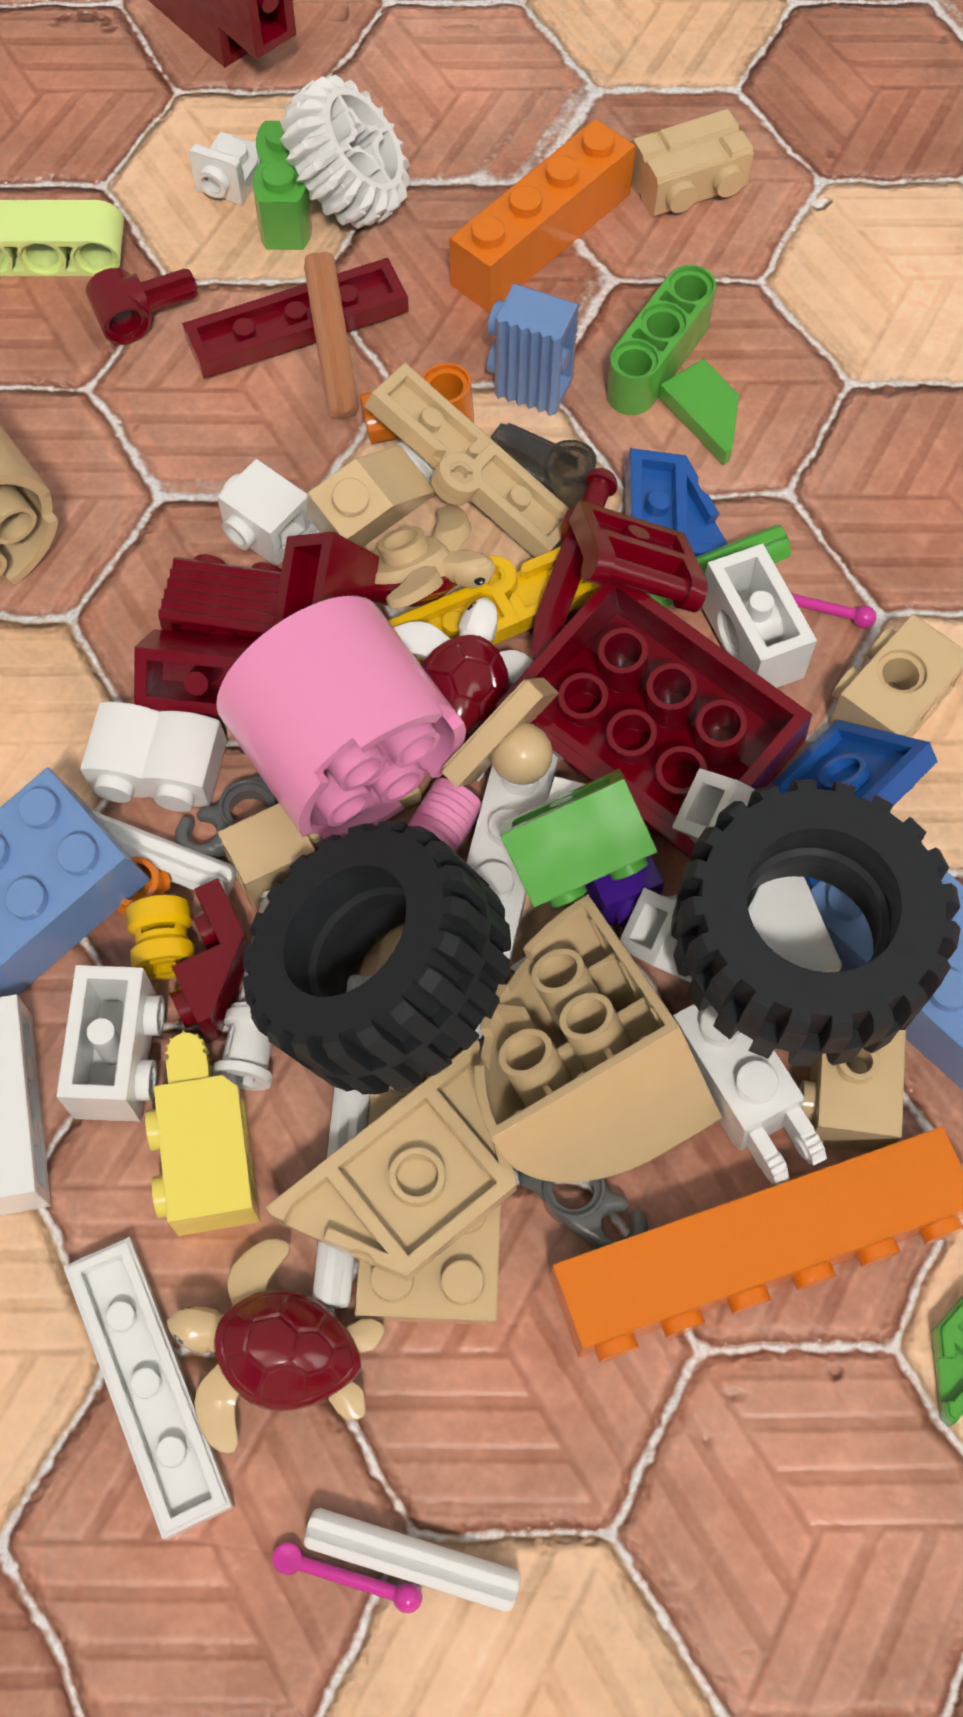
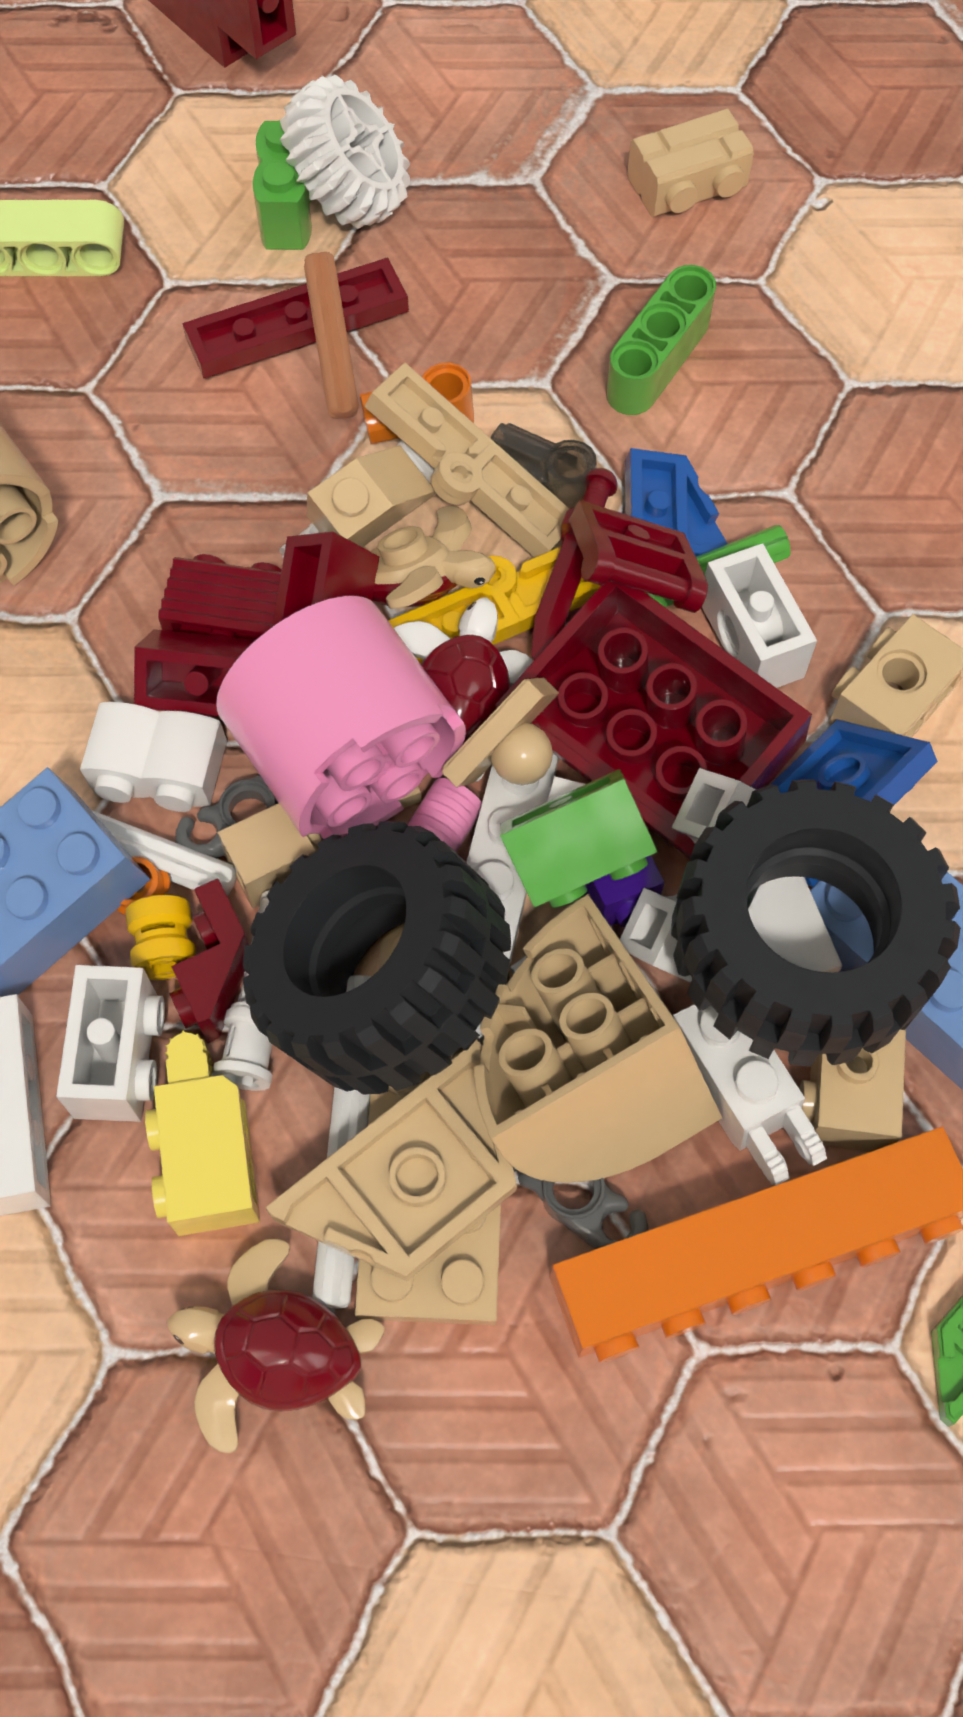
white tile [63,1237,235,1540] -> none
dark red axle [86,268,198,345] -> none
white bracket [189,131,258,206] -> none
white brick [217,459,312,566] -> none
dark pink hinge [272,1542,423,1614] -> none
white axle [304,1508,521,1612] -> none
orange brick [449,118,636,313] -> none
medium blue brick [487,283,580,416] -> none
bright green tile [659,358,739,465] -> none
dark pink hinge [791,593,876,629] -> none

